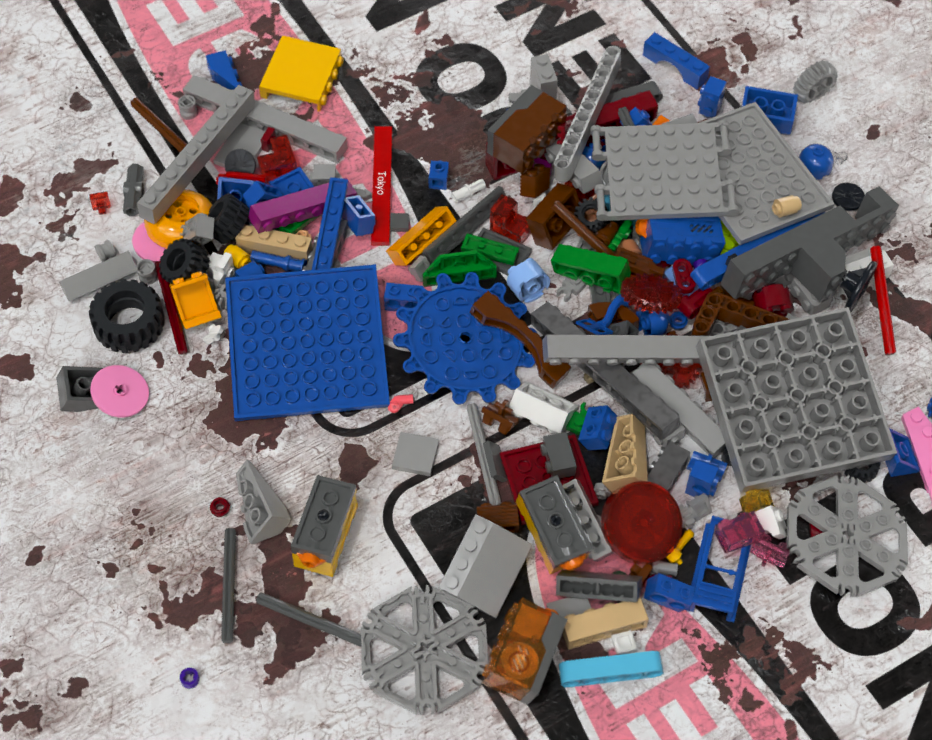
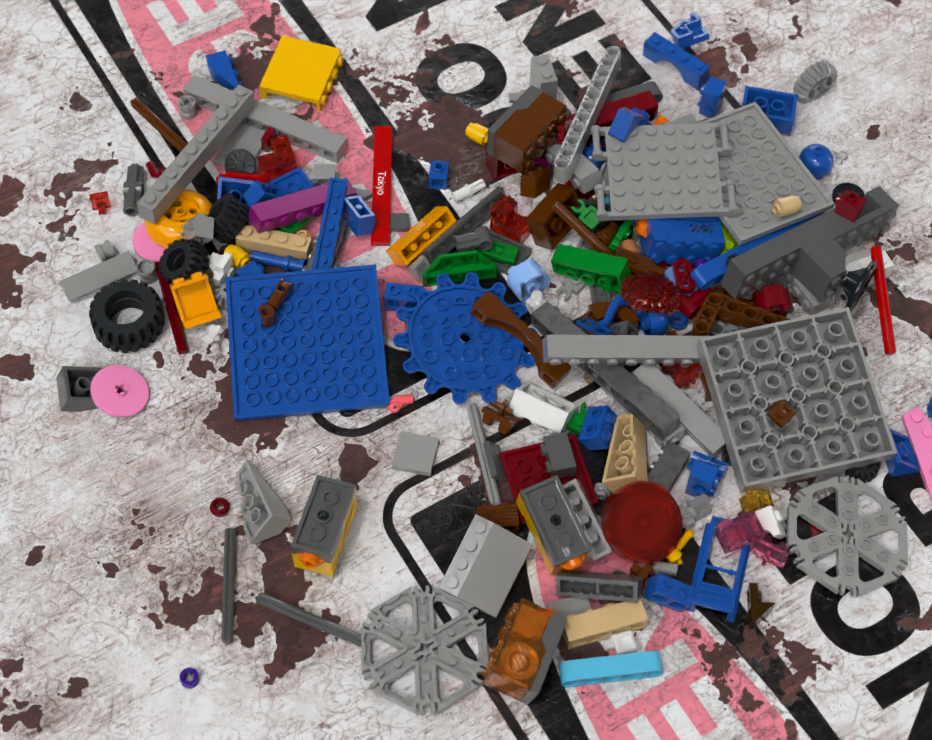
none -> dark red arm [145,161,167,179]
none -> reddish brown piece [258,278,294,327]
none -> dark grey piece [454,226,494,252]
none -> yellow brick [465,123,488,146]
none -> white piece [526,289,547,312]
none -> green plate [571,199,602,232]
none -> blue slope [608,108,643,143]
none -> blue slope [670,12,709,49]
none -> dark brown slope [746,583,775,629]
none -> reddish brown tile [767,400,796,429]
none -> dark red brick [834,189,867,223]

